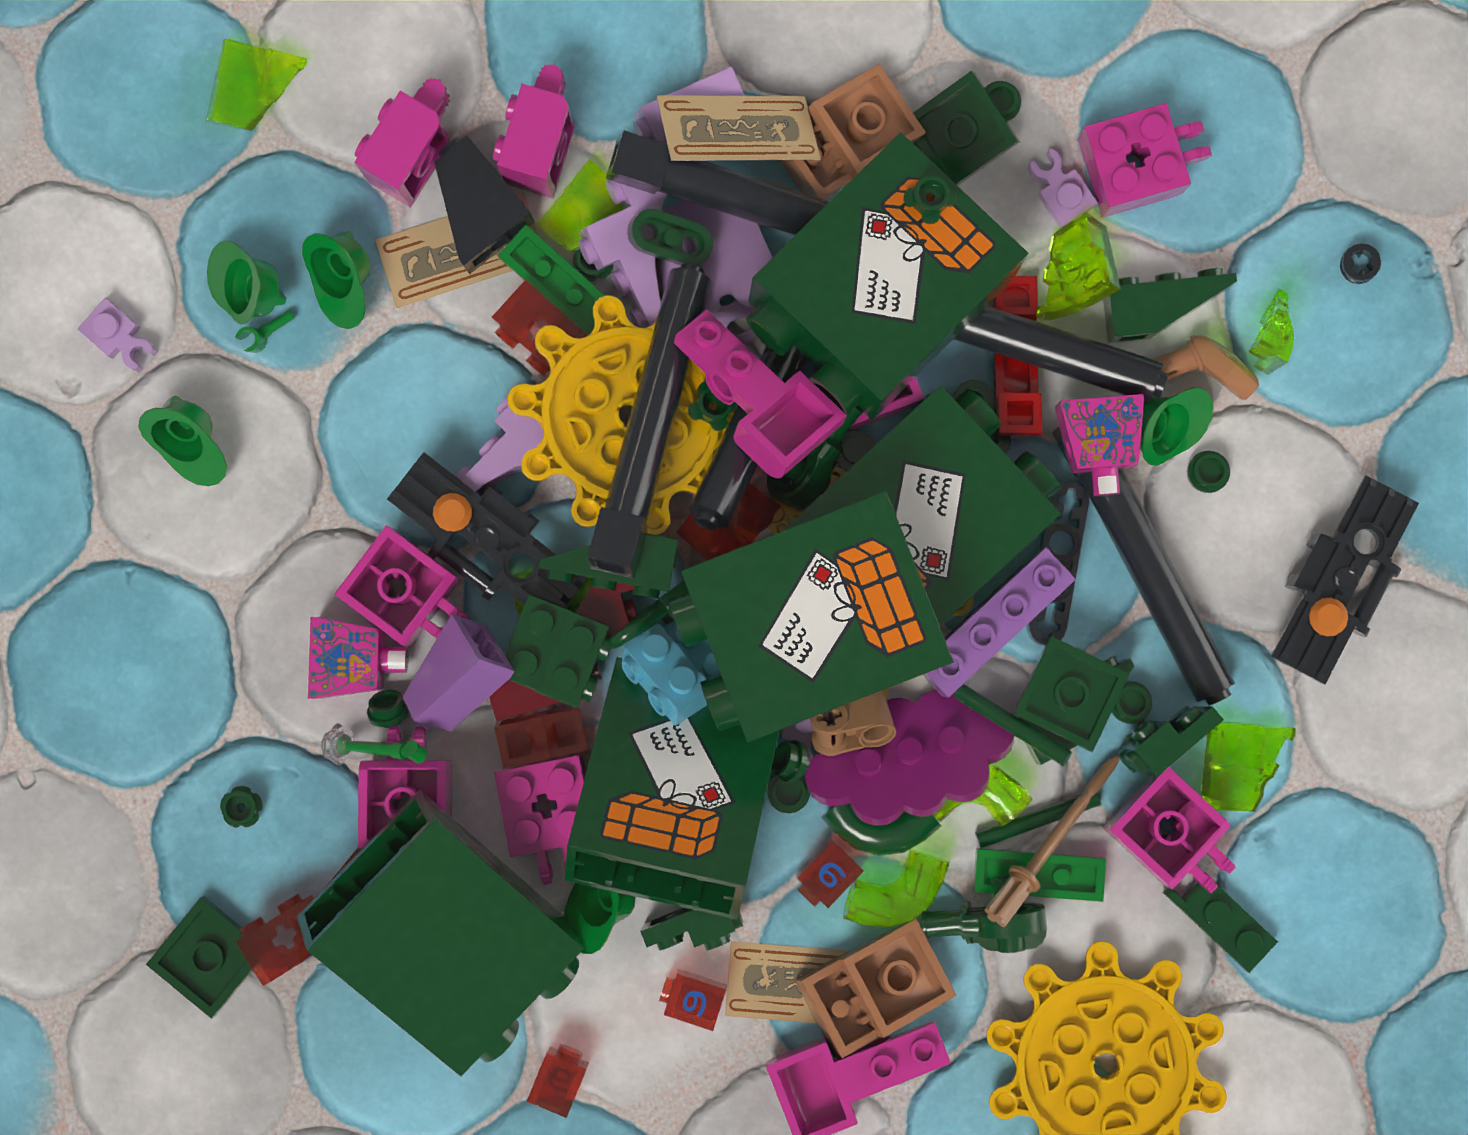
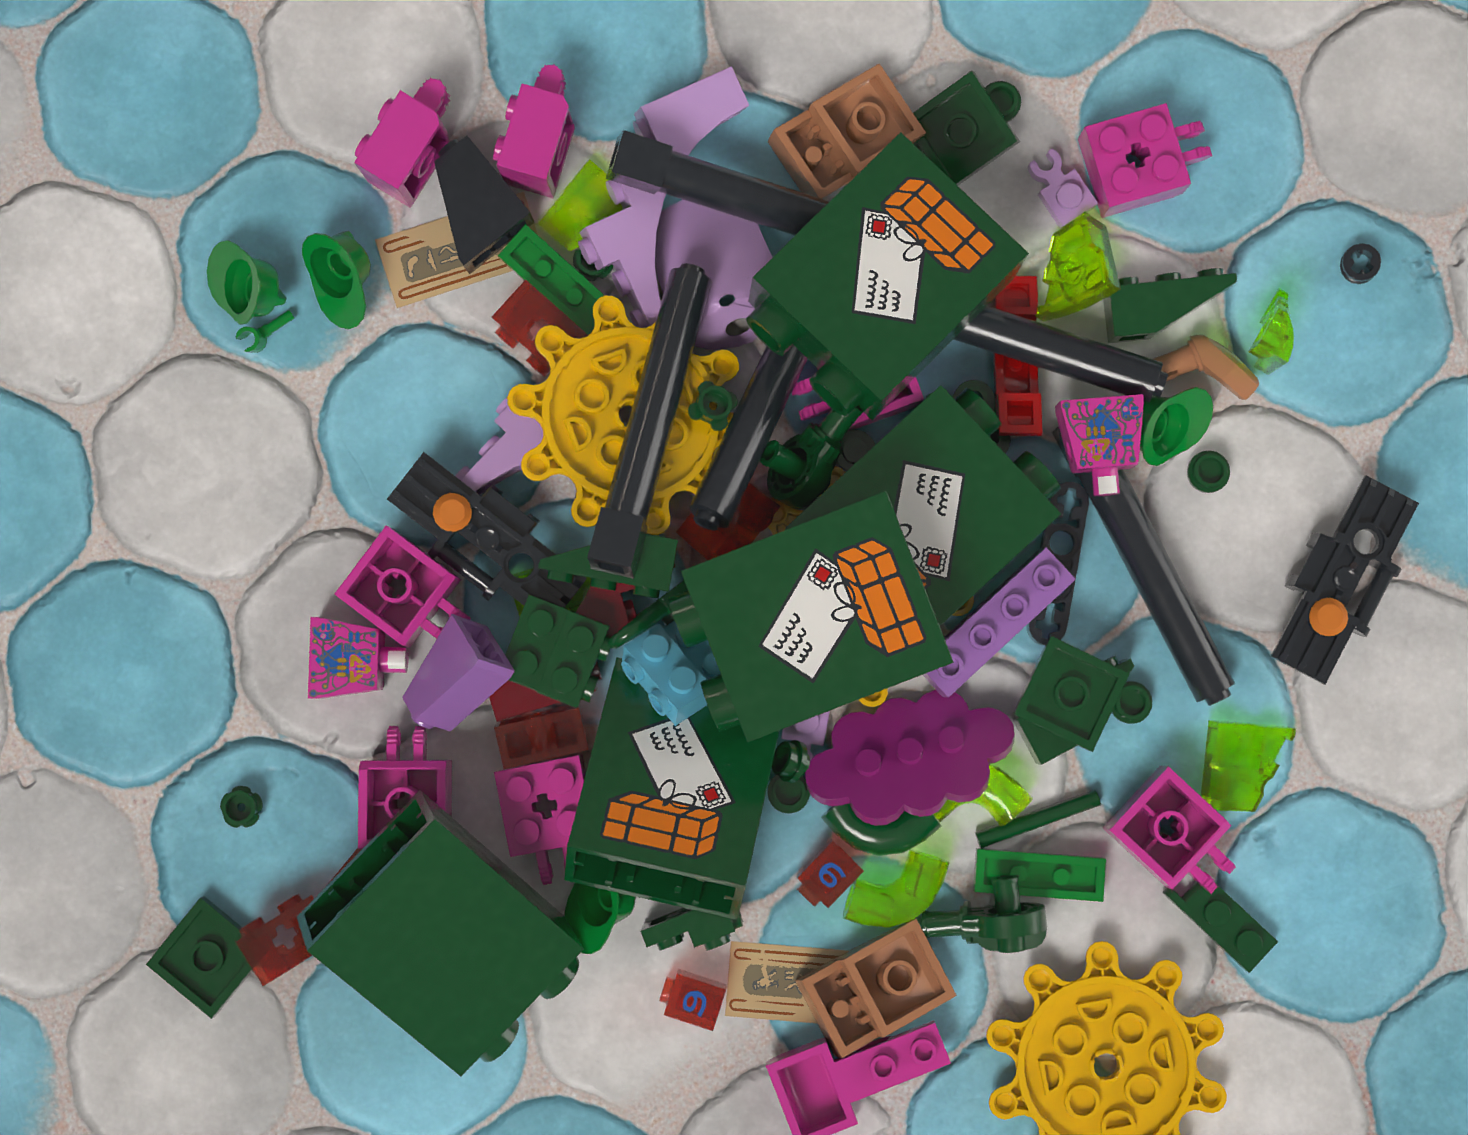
lavender plate [78,298,158,372] -> none
green piece [138,396,227,487] -> none
clear neon green slope [205,38,307,131] -> none
piece [321,723,428,766] -> none
dark green plate [367,689,410,728] -> none
clear red brick [527,1044,590,1118] -> none
dark green plate [627,209,713,265] -> none
tan sticker [656,95,821,161] -> none
dark pink plate [674,310,847,478] -> none
medium nougat piece [810,691,896,756] -> none
dark green plate [903,171,957,224] -> none
dark green bar [954,684,1072,766] -> none
medium nougat piece [985,756,1119,927] -> none
dark green plate [1117,705,1224,777] -> none

